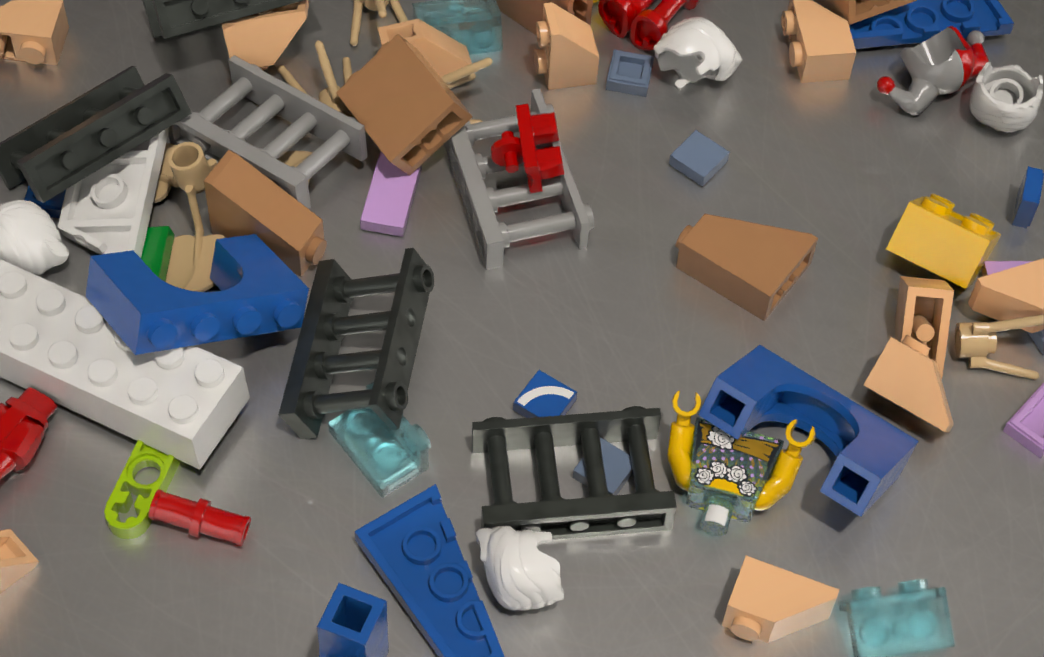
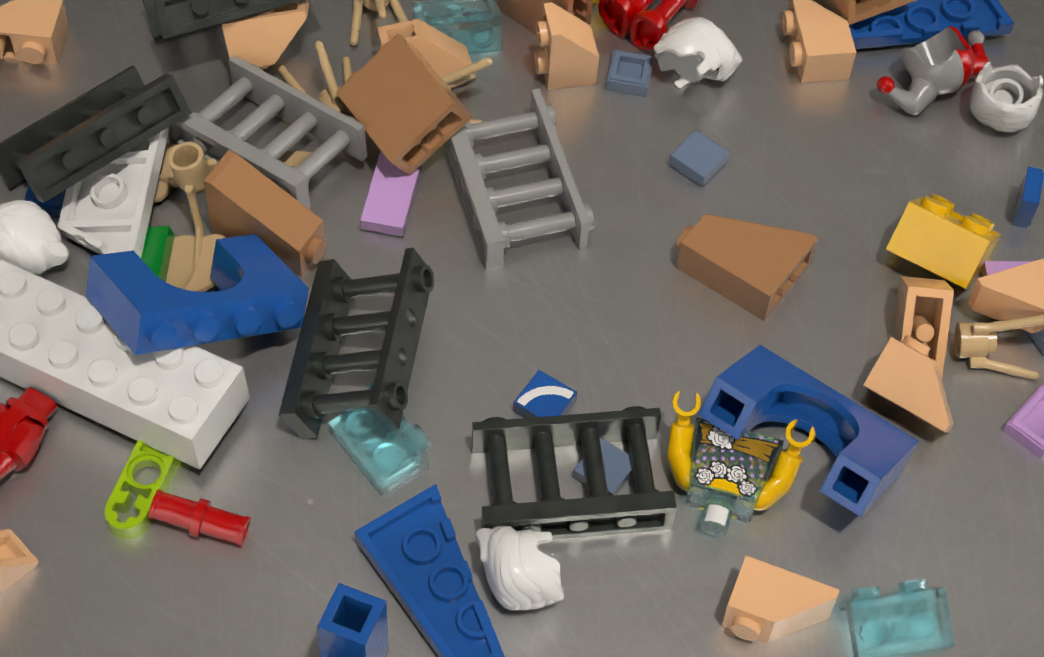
red hips [491,103,564,194] -> none

